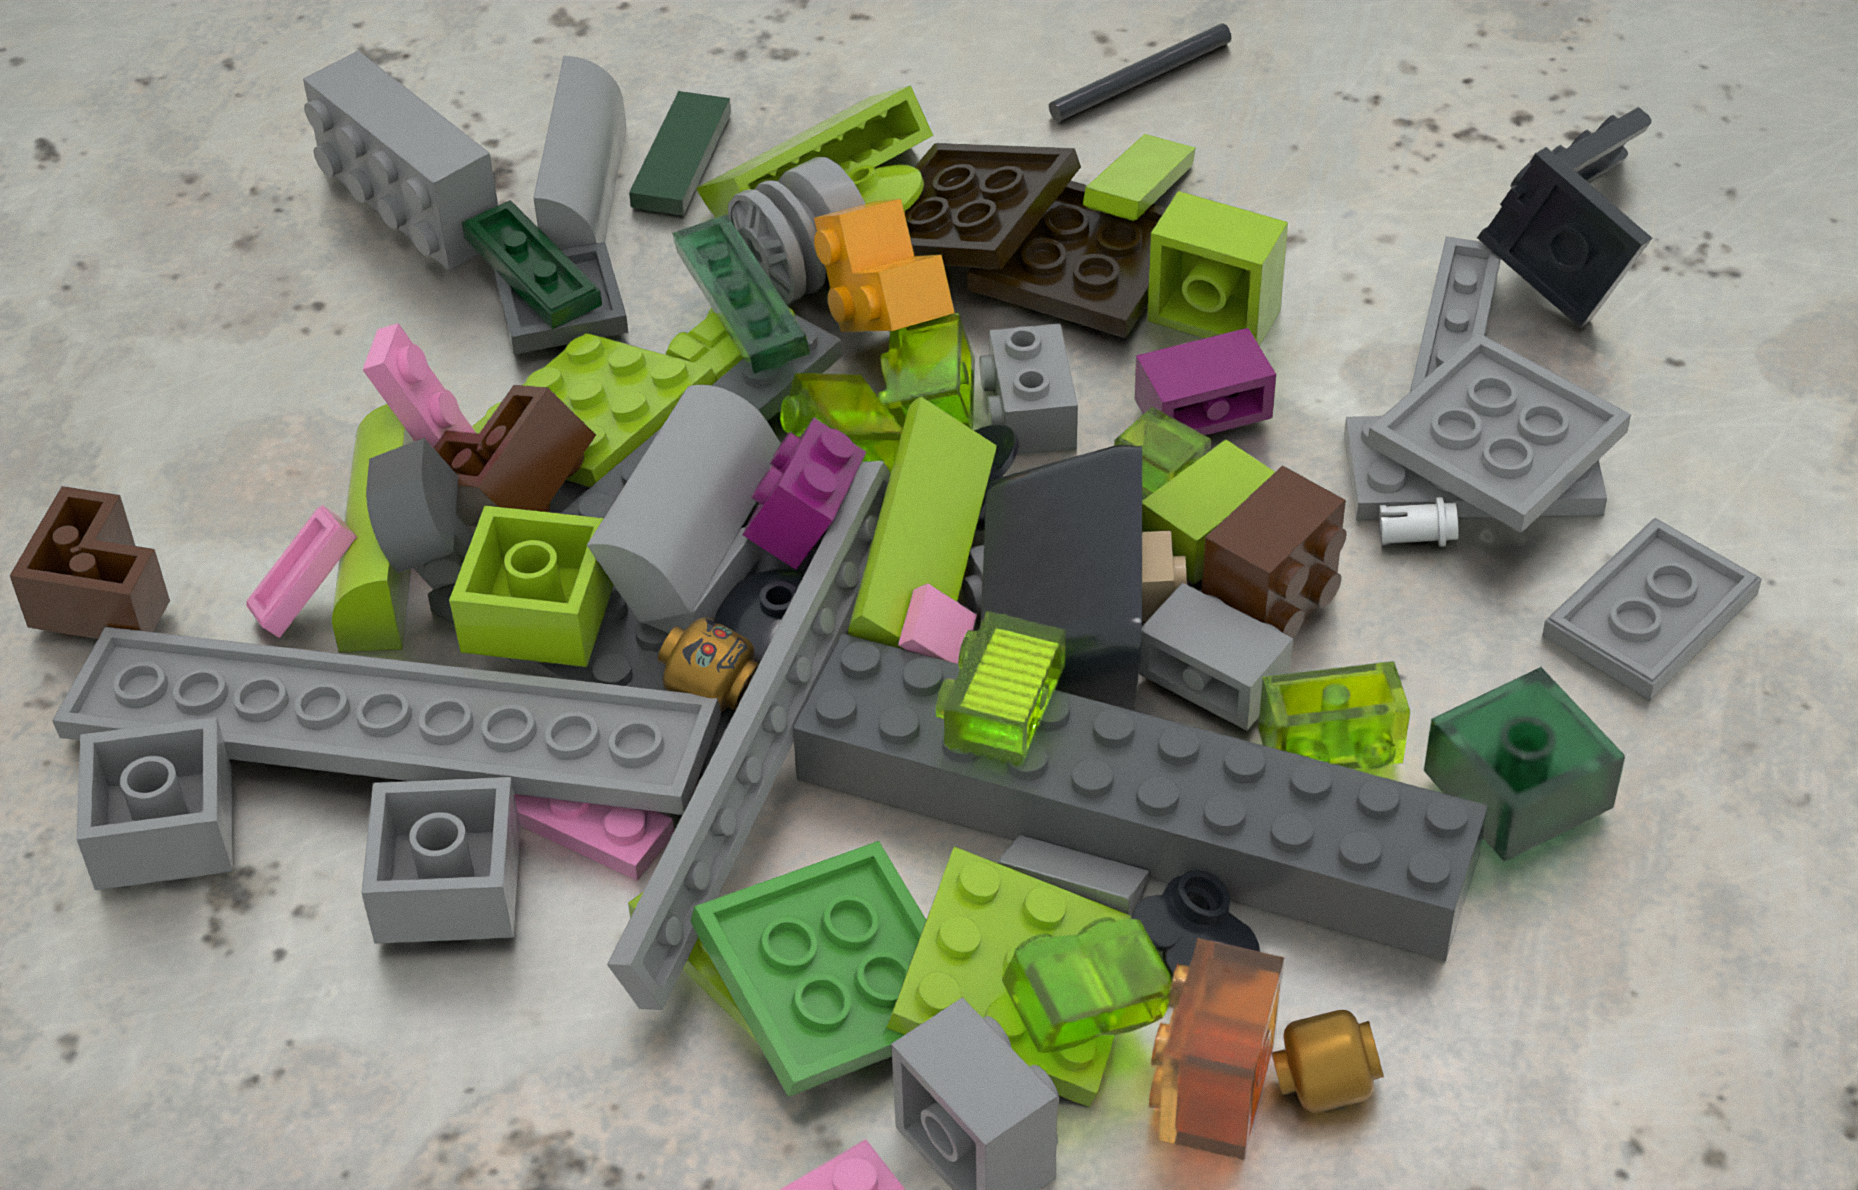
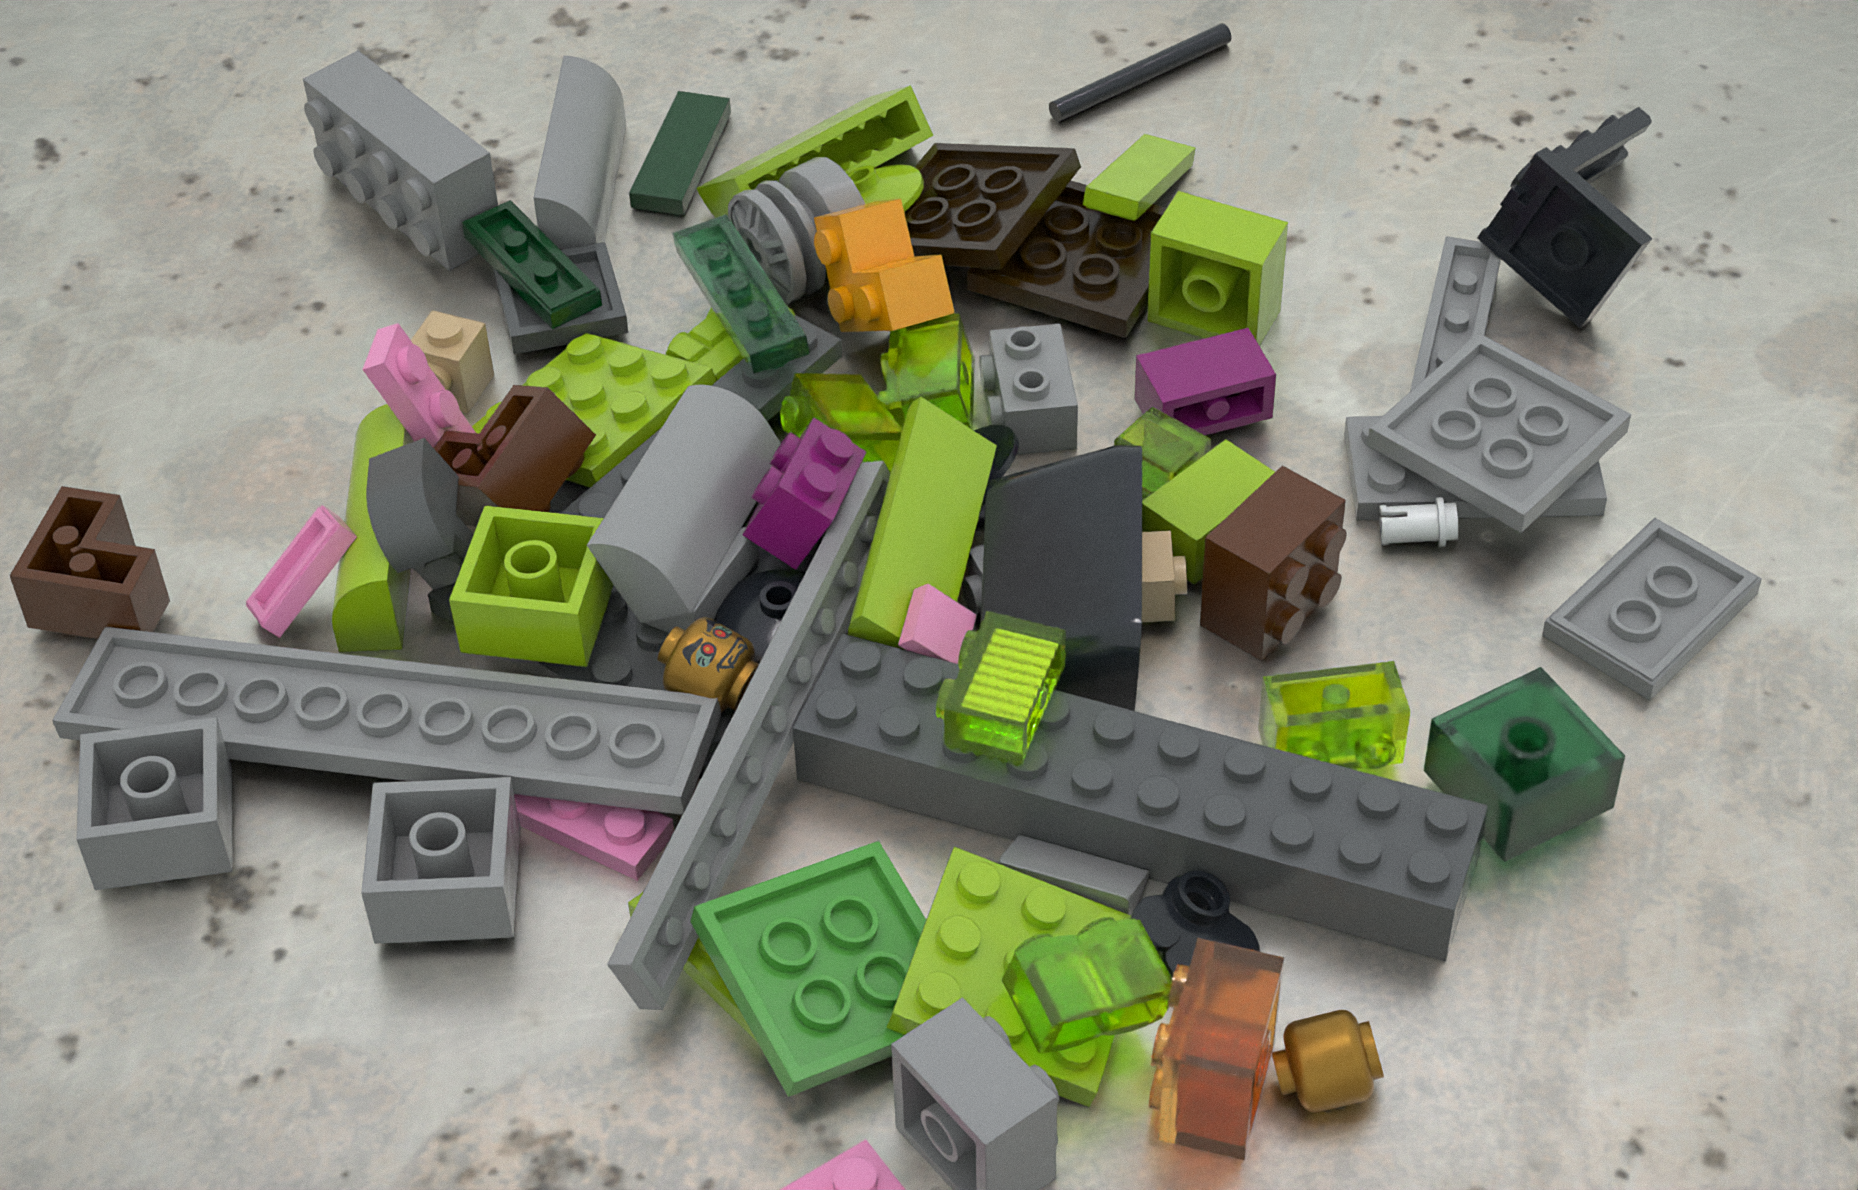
light grey brick [1138,583,1293,730] -> none
none -> tan brick [411,310,494,414]

